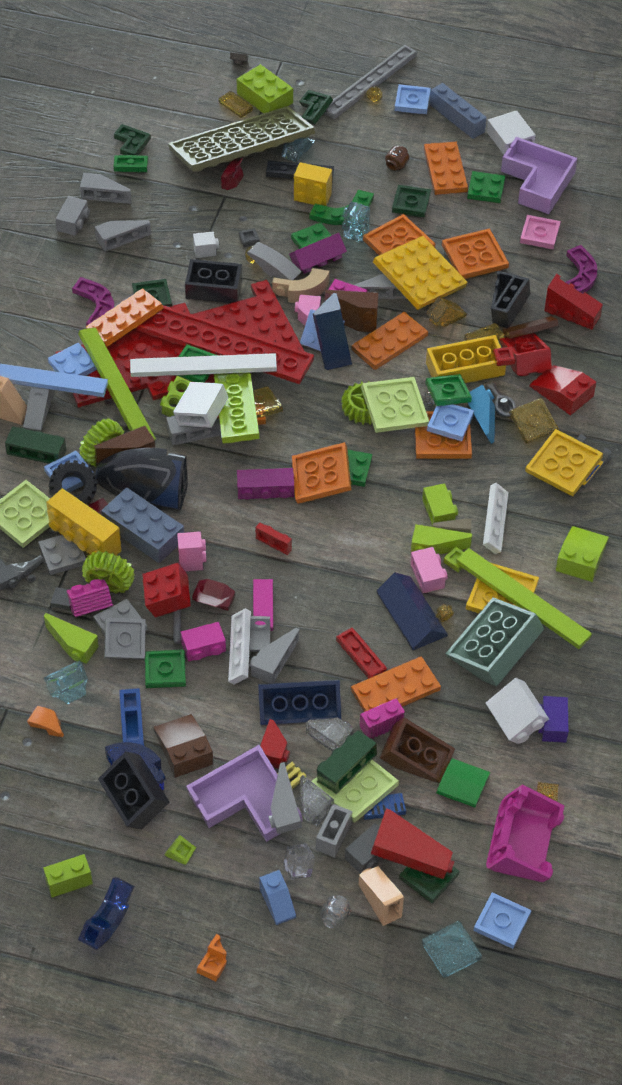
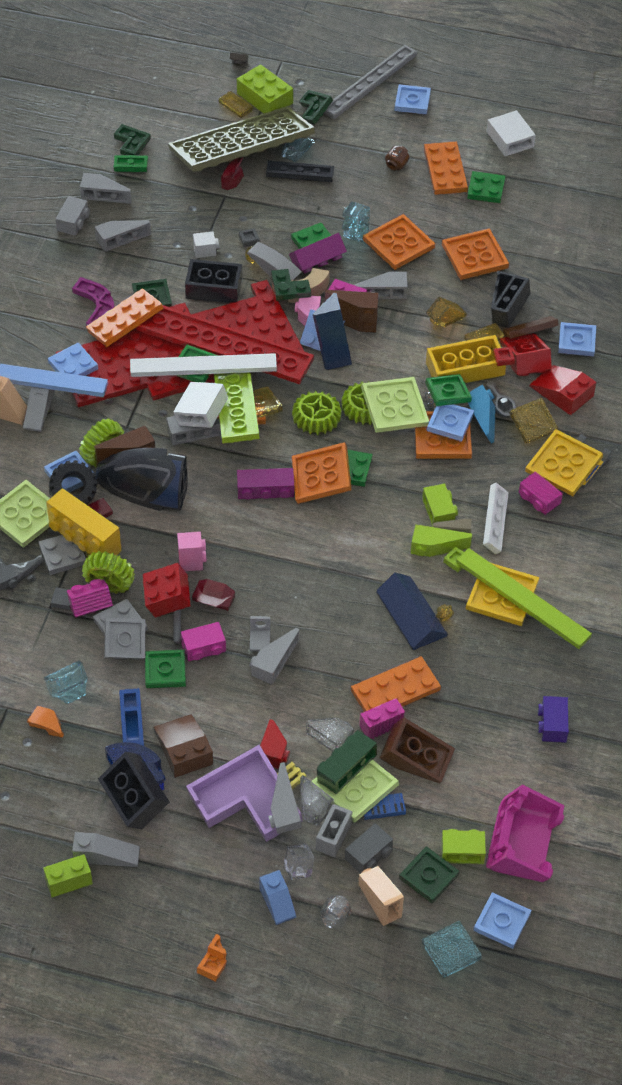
dark green brick [5,426,67,464] -> none
lime slope [44,613,99,664] -> none
lime tile [78,327,156,440] -> none
clear blue arch [78,877,135,950] -> none
sand blue brick [101,488,184,563] -> none
lime brick [160,376,191,417] -> none
lime slope [164,835,196,865] -> none
white plate [228,608,251,685] -> none
dark pink tile [253,579,273,631] -> none
red plate [255,522,292,555] -> none
dark blue slope [258,680,341,725] -> none
yellow brick [294,162,332,206] -> none
green plate [309,190,374,225] -> none
red tile [336,627,387,679] -> none
orange plate [351,312,428,370] -> none
clear yellow plate [366,86,382,102] -> none
red slope [371,808,454,879] -> none
yellow plate [373,236,468,310] -> none
dark green plate [392,184,431,218] -> none
bright pink brick [410,547,448,593] -> none
sand blue brick [429,83,487,139] -> none
green slope [436,758,491,808] -> none
sand green slope [445,597,544,687] -> none
white brick [486,678,549,744] -> none
lavender piece [501,137,577,214] -> none
bright pink plate [520,215,561,249] -> none
clear yellow plate [537,782,559,801] -> none
red wedge [544,273,603,330] -> none
lime slope [556,526,609,582] -> none
magenta plate [565,245,597,294] -> none
none -> light grey slope [72,832,140,867]
none -> dark green plate [271,269,311,301]
none -> lime gear [292,390,341,435]
none -> lime brick [441,829,486,864]
none -> dark pink brick [519,471,563,515]
none -> light blue plate [558,322,596,356]

